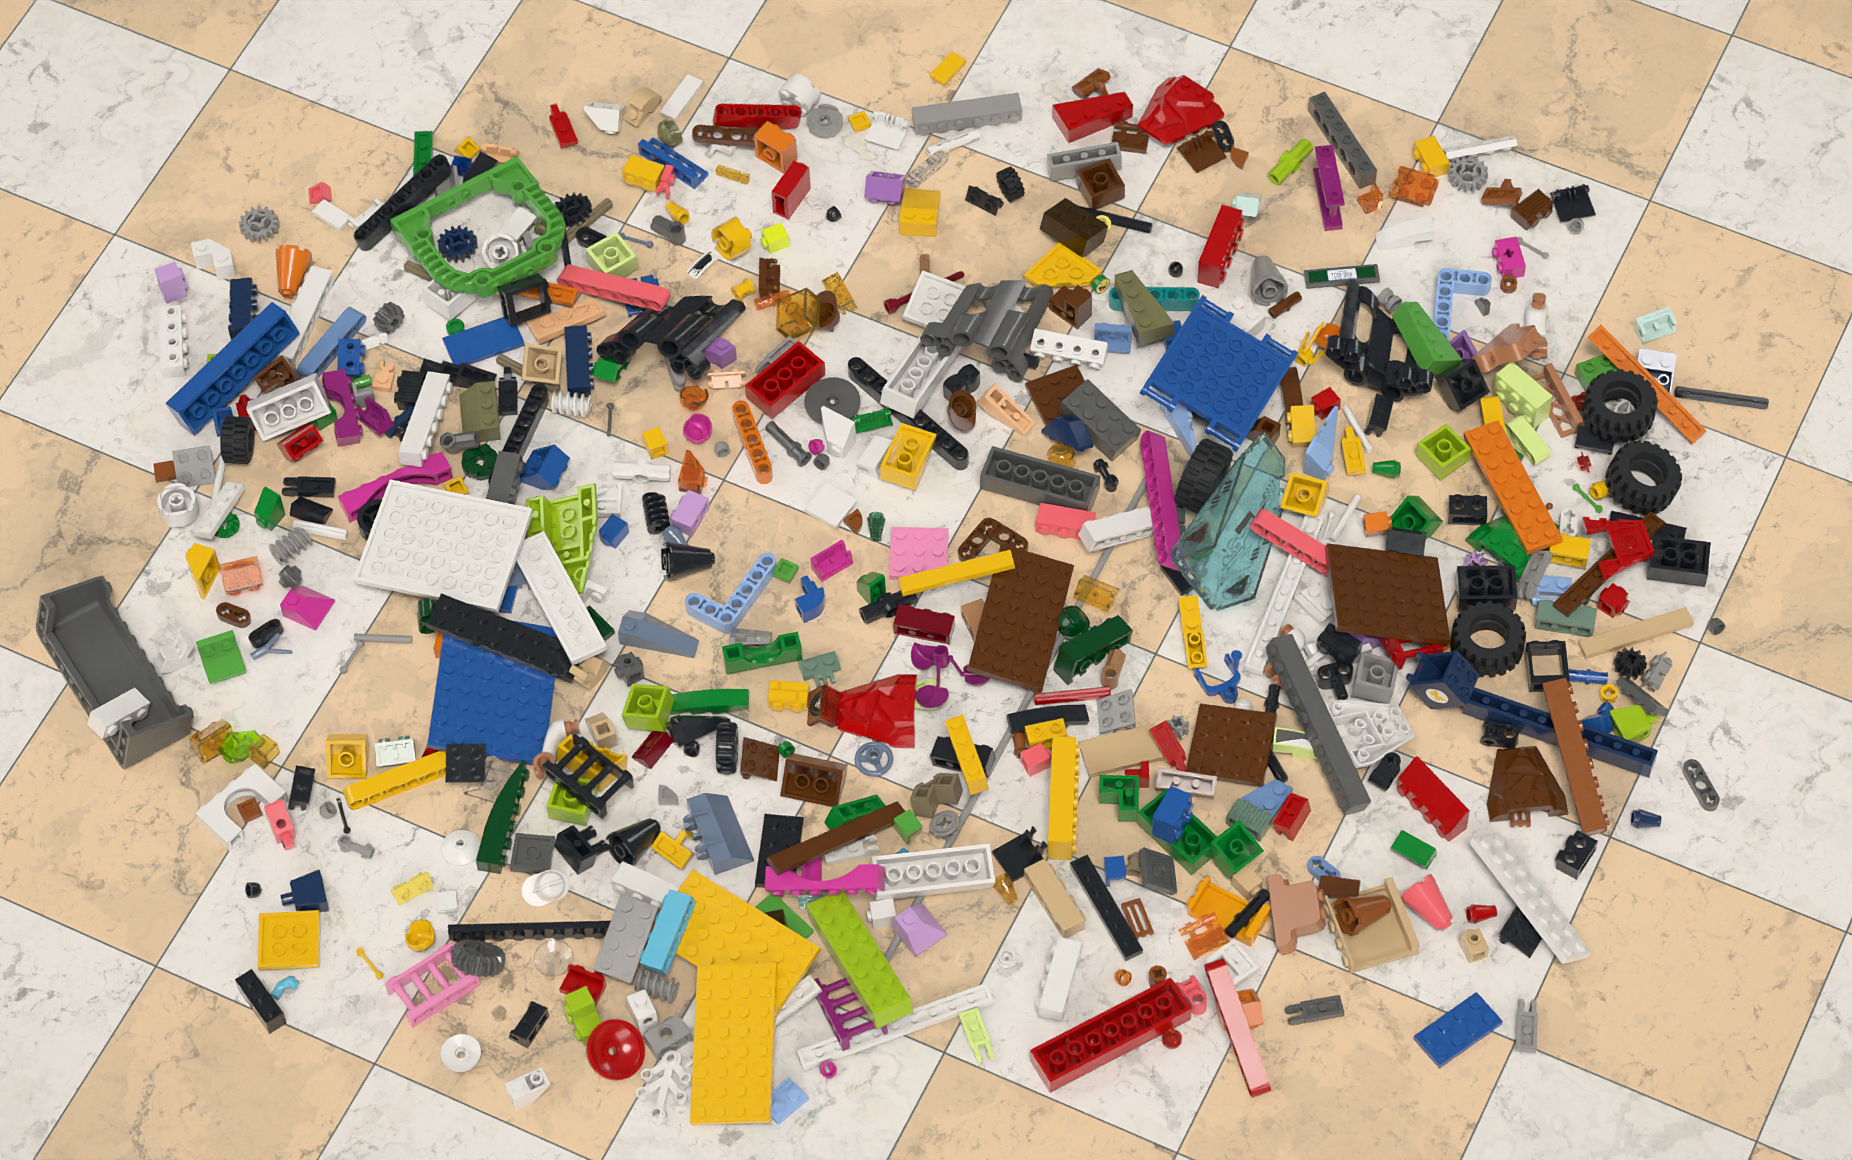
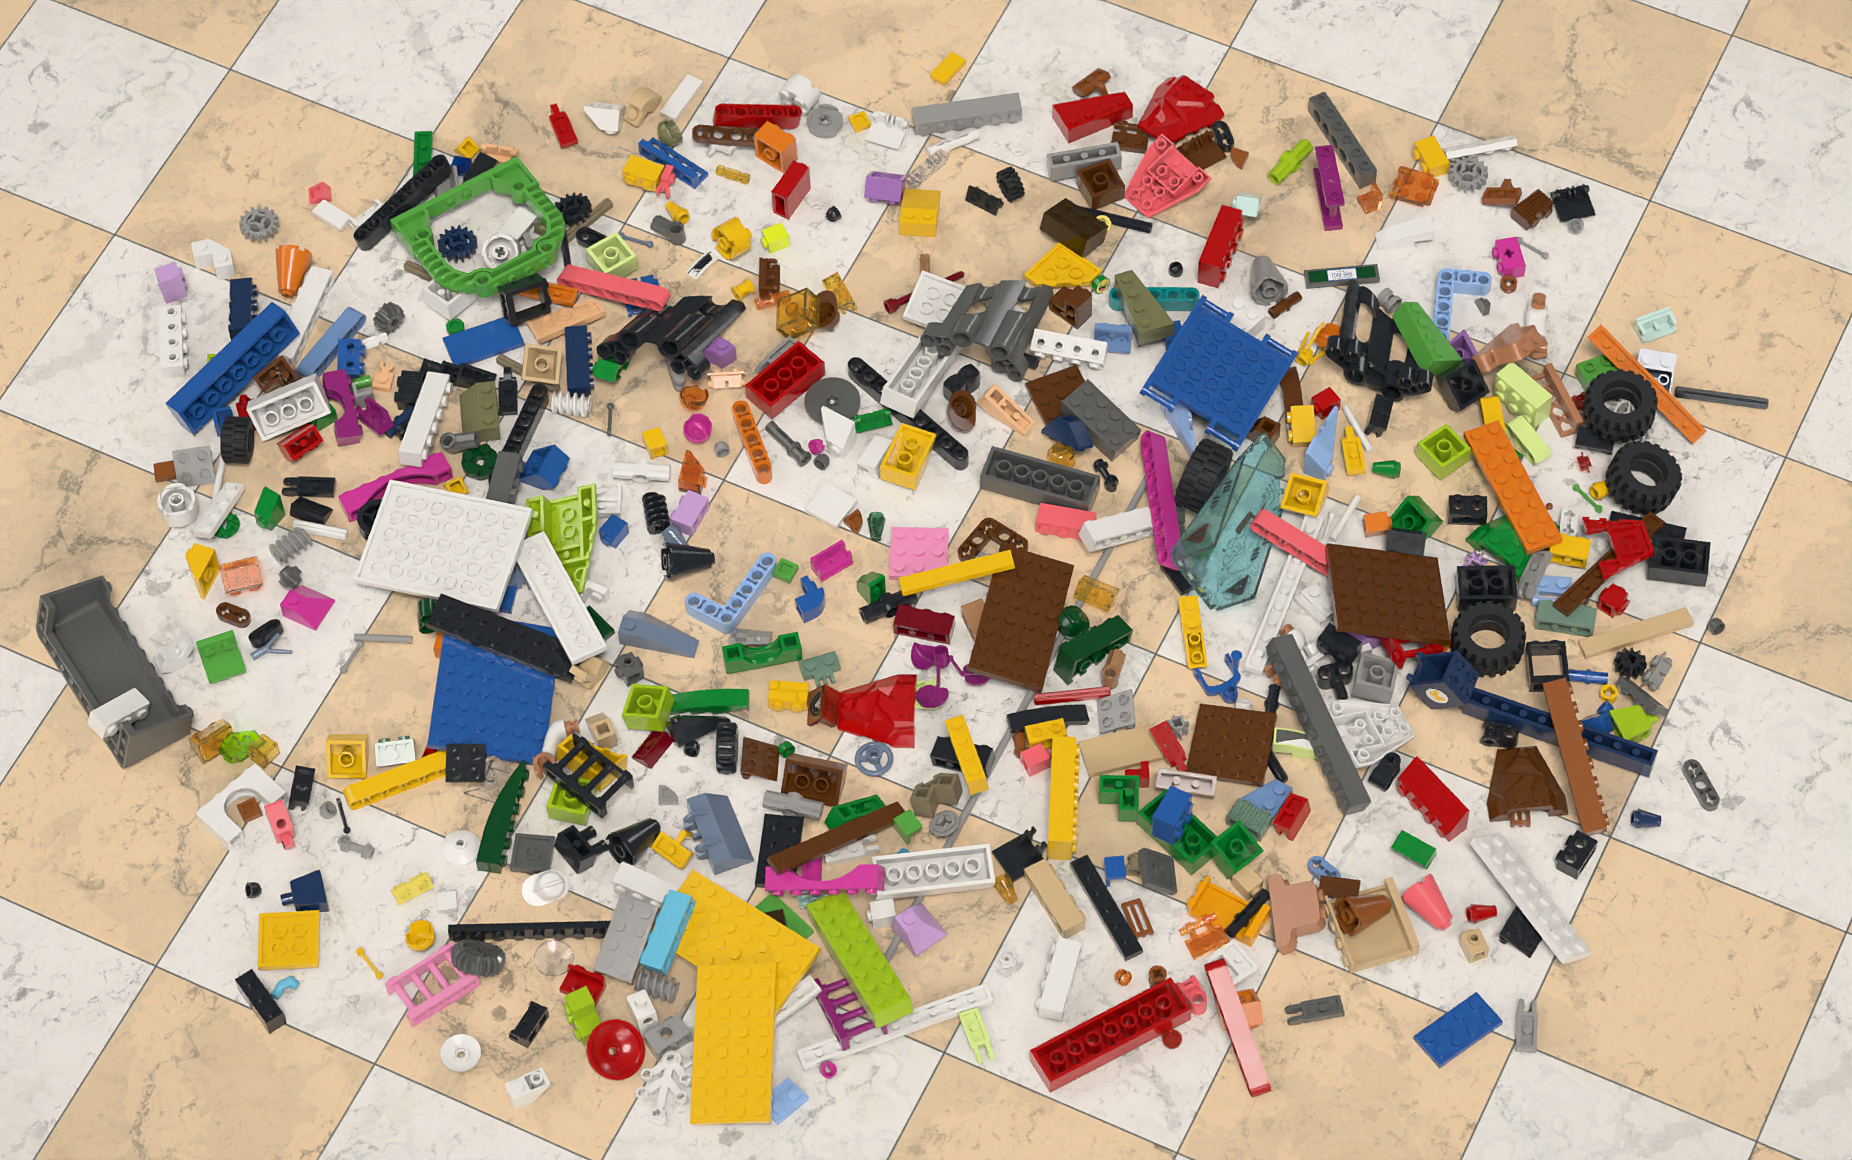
none -> light grey piece [762,790,824,820]
none -> coral wedge [1125,134,1212,219]

